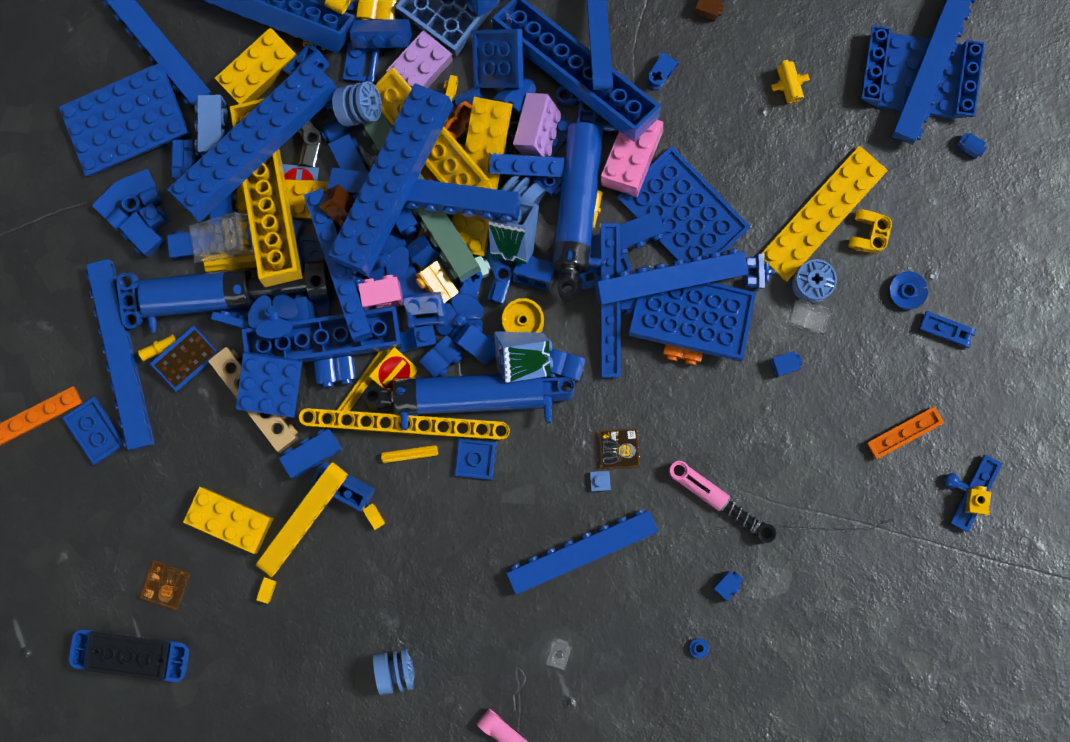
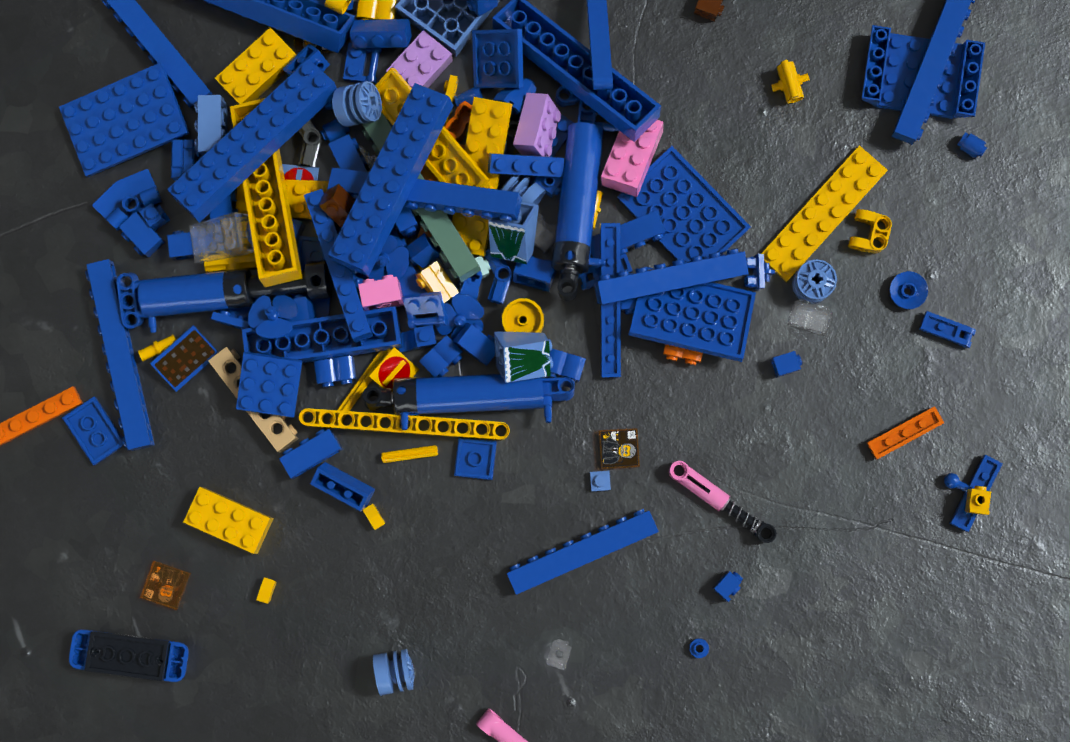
yellow beam [256,462,348,577] -> none
blue piece [647,52,679,90] -> none

